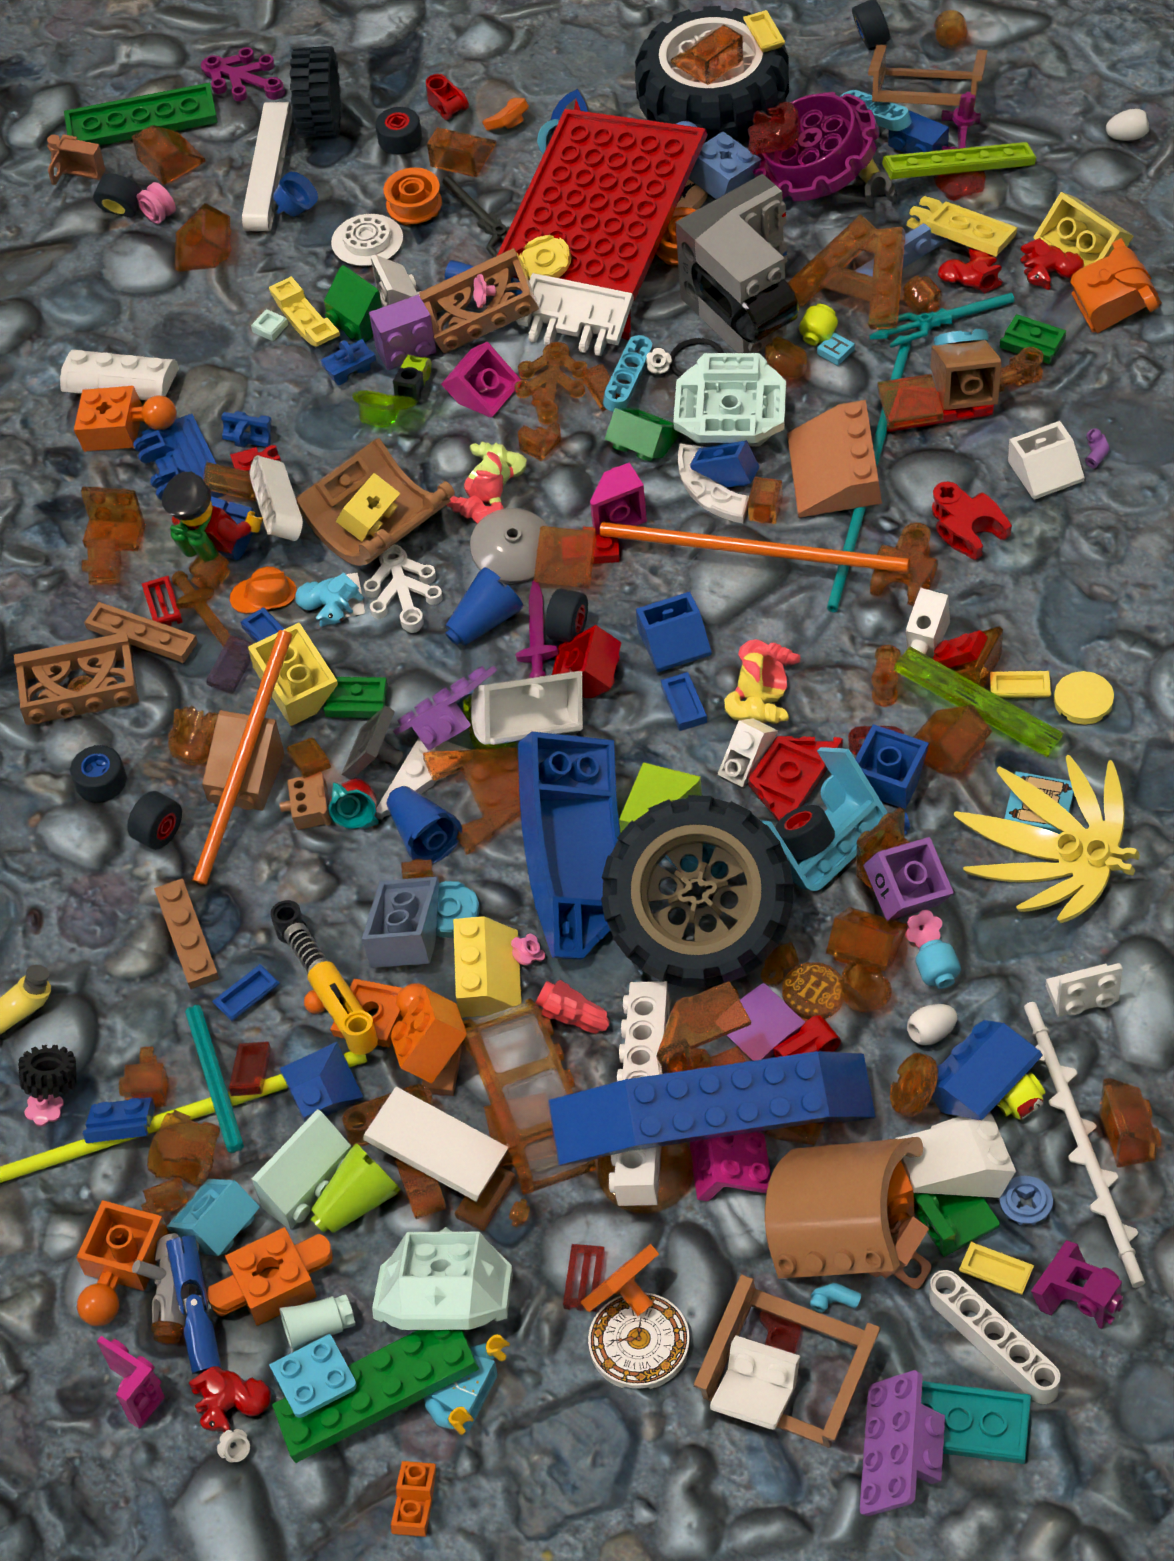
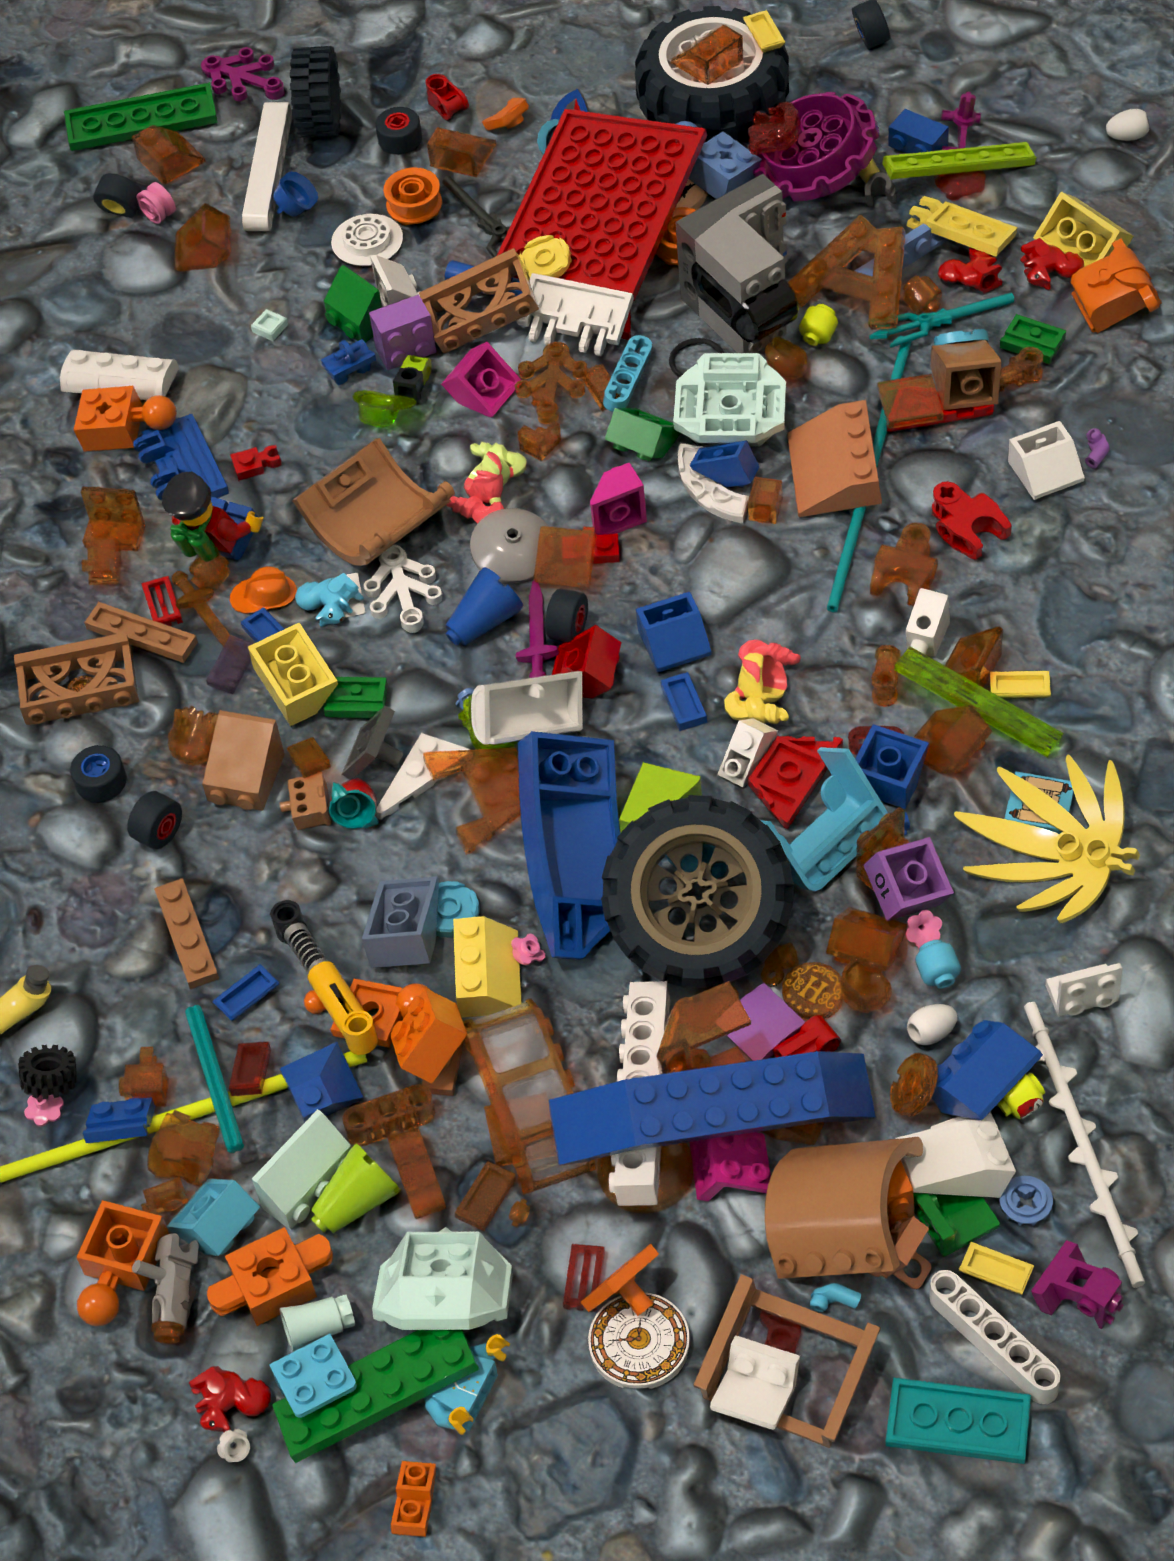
nougat piece [47,134,106,185] -> none
dark pink bracket [97,1336,165,1429] -> none
blue piece [166,1235,221,1374] -> none
orange piece [192,630,293,885] -> none
clear orange tile [203,462,256,501] -> none
blue hips [221,411,272,448] -> none
white beam [250,455,303,541] -> none
light yellow slope [269,276,340,347] -> none
light yellow brick [336,473,400,542] -> none
white tile [363,1087,509,1202] -> none
blue cone [386,786,462,865] -> none
medium lavender bracket [393,665,497,751] -> none
clear orange plate [401,859,435,879] -> none
bright pink plant [473,274,496,308] -> none
coral rock [535,980,610,1034] -> none
orange piece [600,522,910,573] -> none
white plate [646,348,672,374] -> none
black wheel [775,805,835,860] -> none
medium azure tile [817,332,855,366] -> none
medium azure beam [840,90,912,131] -> none
medium lavender bracket [860,1370,945,1516] -> none
medium nougat piece [868,45,988,107] -> none
red plate [929,630,988,672] -> none
clear orange head [934,10,968,48] -> none
light yellow tile [1054,671,1114,725] -> none
clear orange slope [1099,1078,1161,1168] -> none

